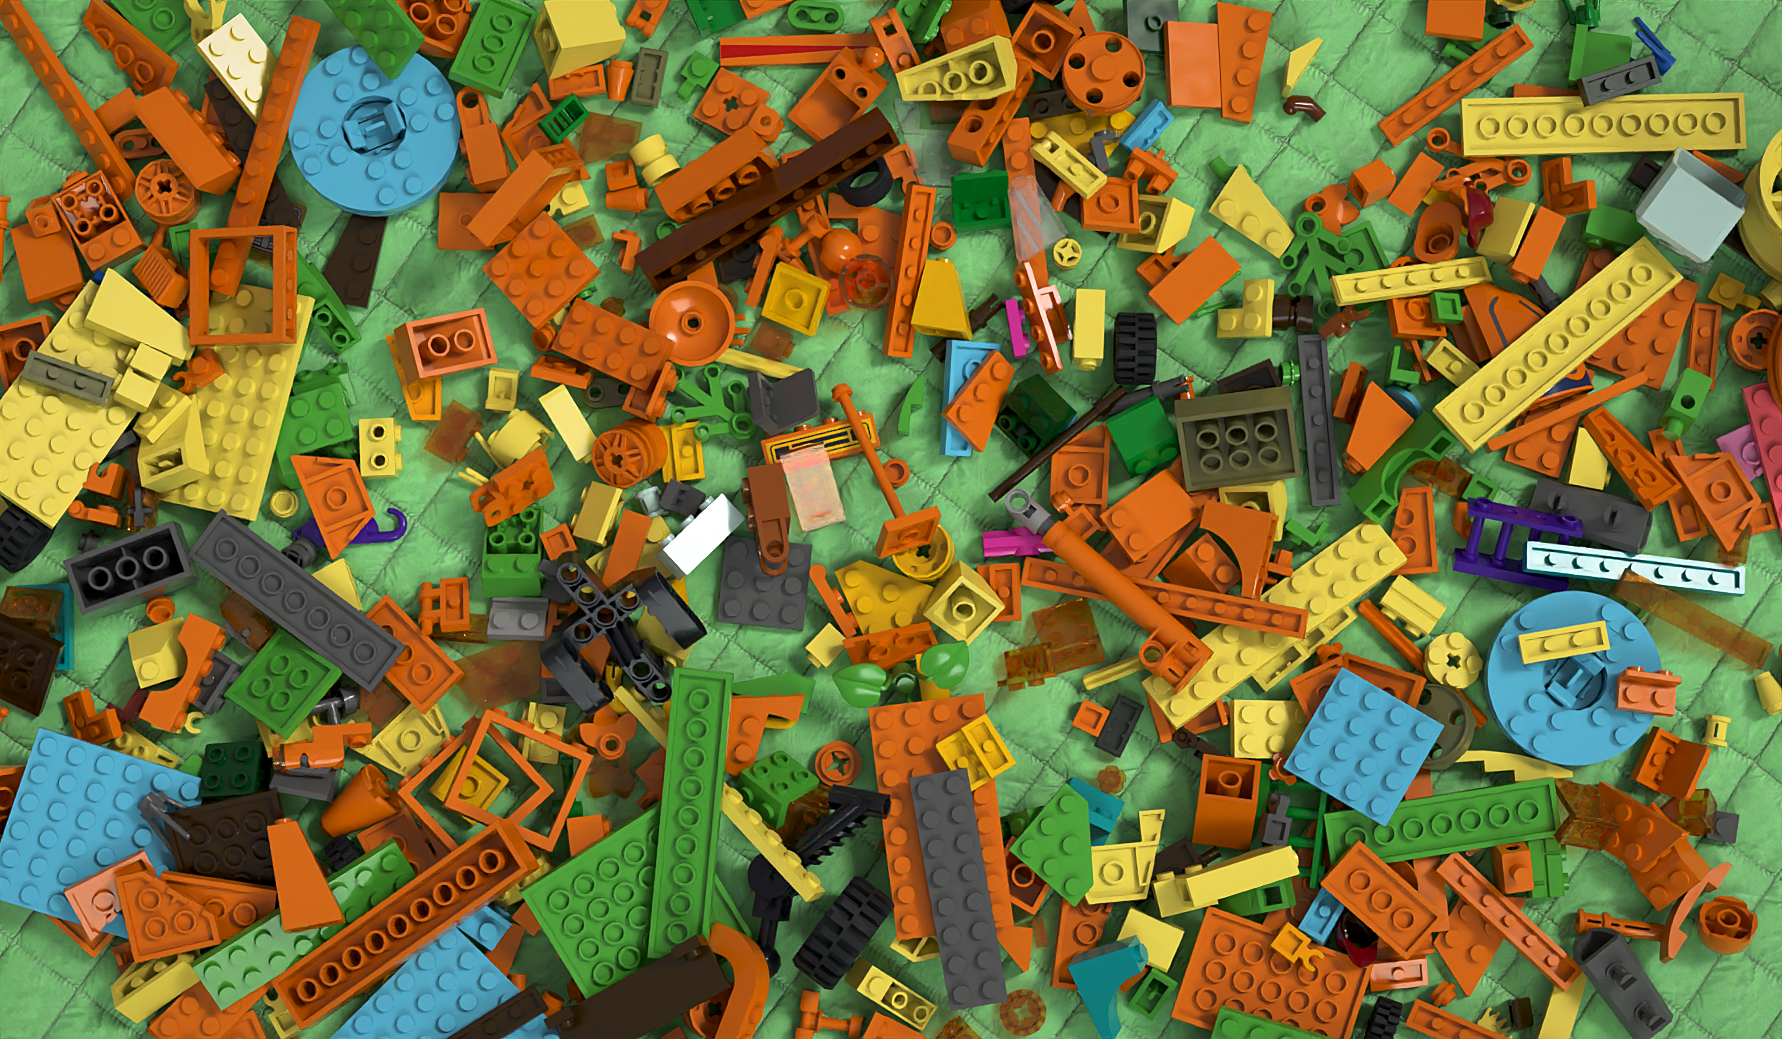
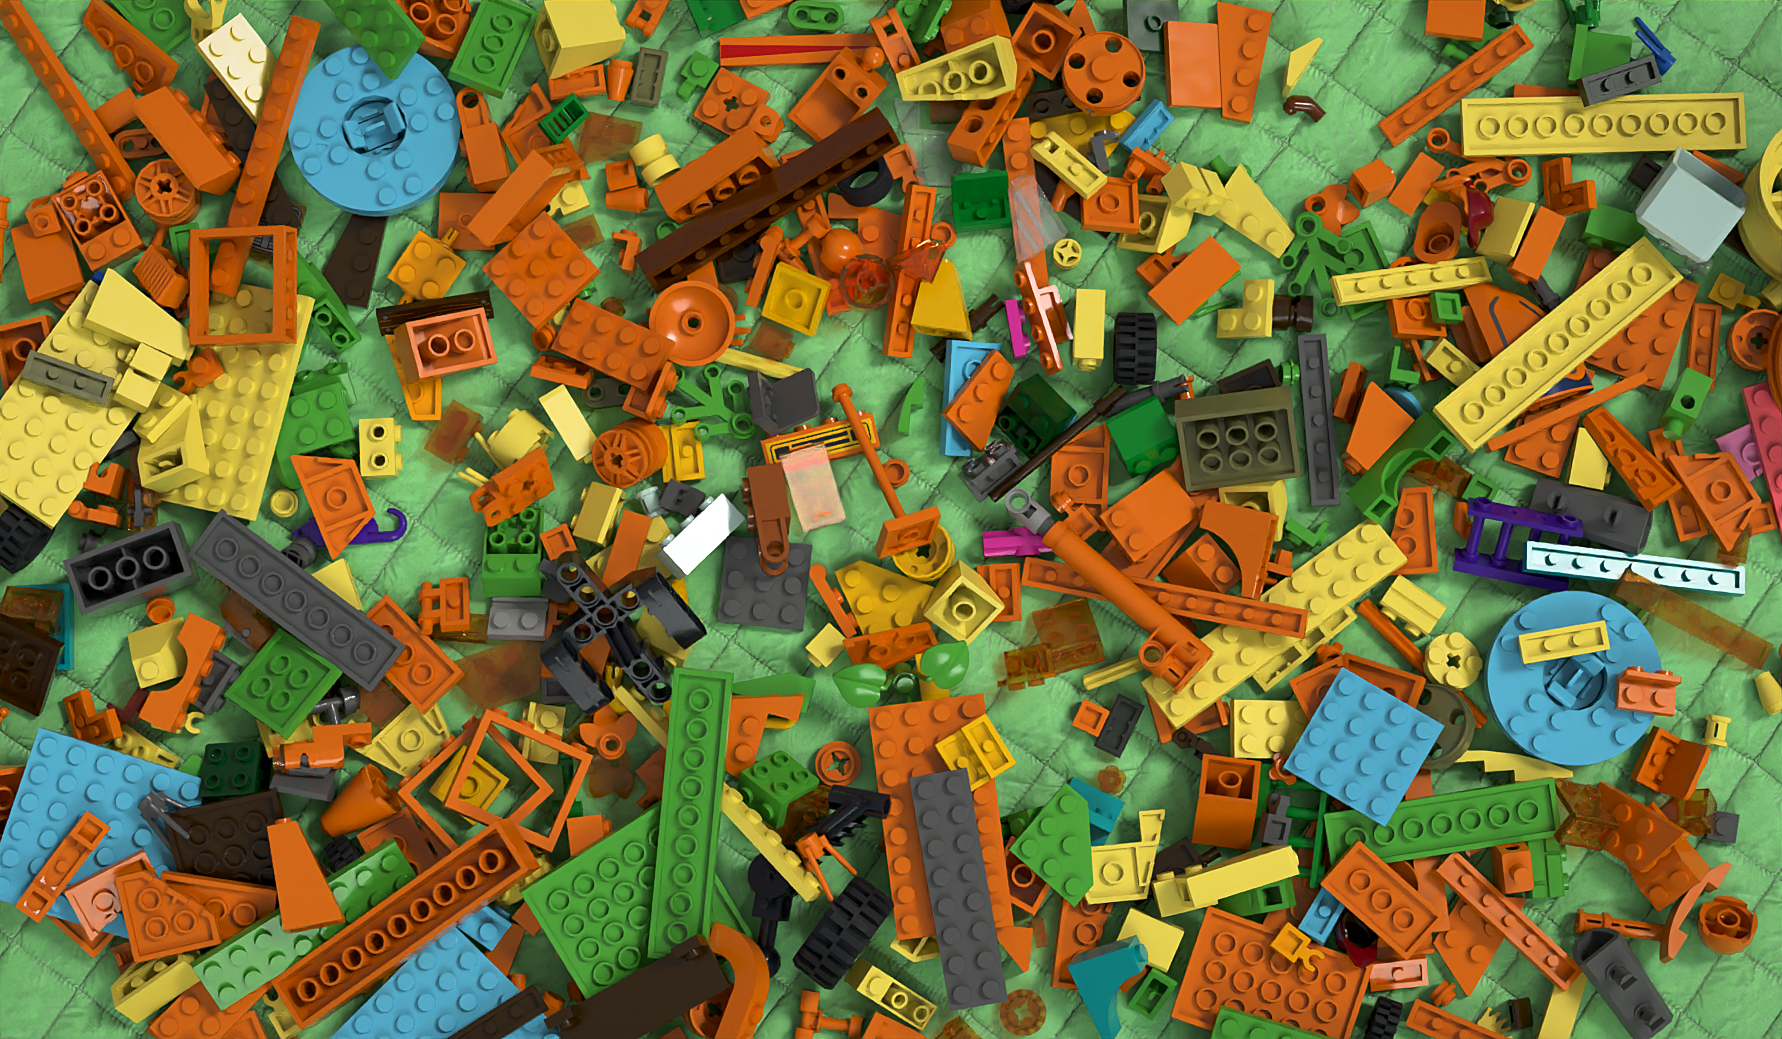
light yellow bracket [485,367,520,414] -> none
dark orange plate [1318,304,1370,339] -> none
none -> orange slope [15,811,111,924]
none -> dark brown tile [376,290,494,337]
none -> light orange plate [388,226,467,305]
none -> orange plant [795,832,857,903]
none -> clear orange slope [885,239,948,284]
none -> dark grey bracket [958,439,1023,503]
none -> light yellow piece [1161,161,1229,216]

